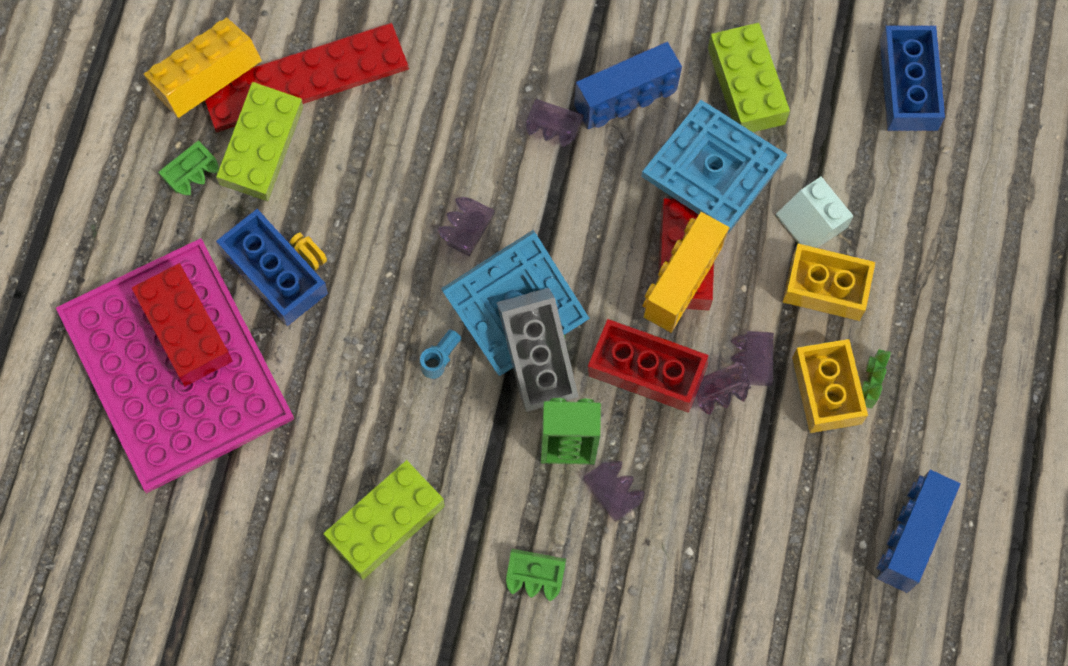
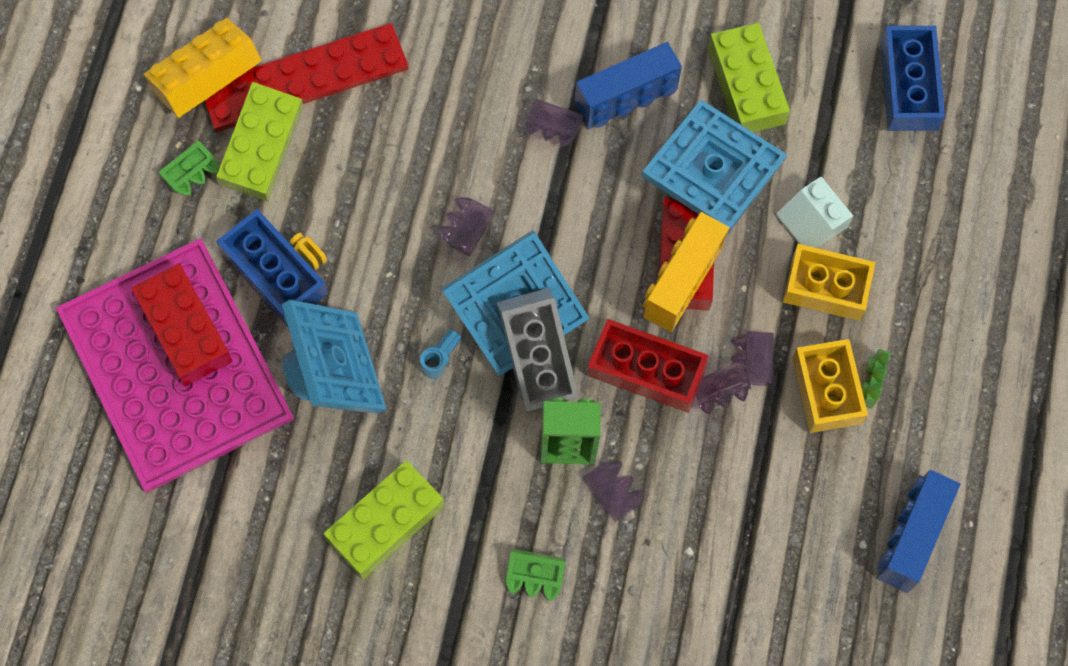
none -> dark azure piece [282,300,387,414]

